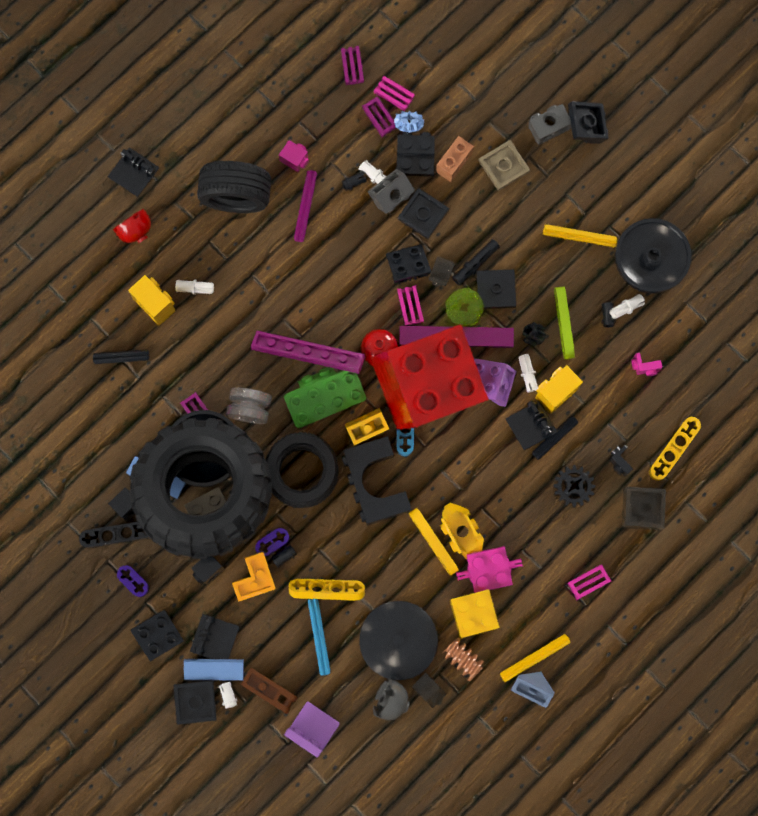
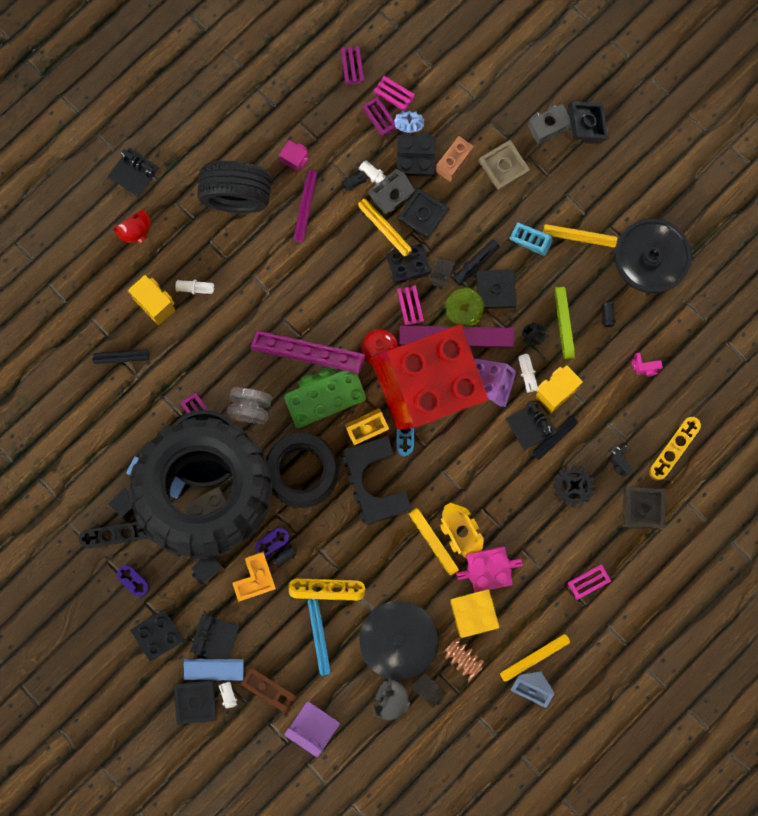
white axle [610,294,645,319] -> none
none -> yellow axle [358,199,412,256]
none -> medium azure slope [509,223,553,256]

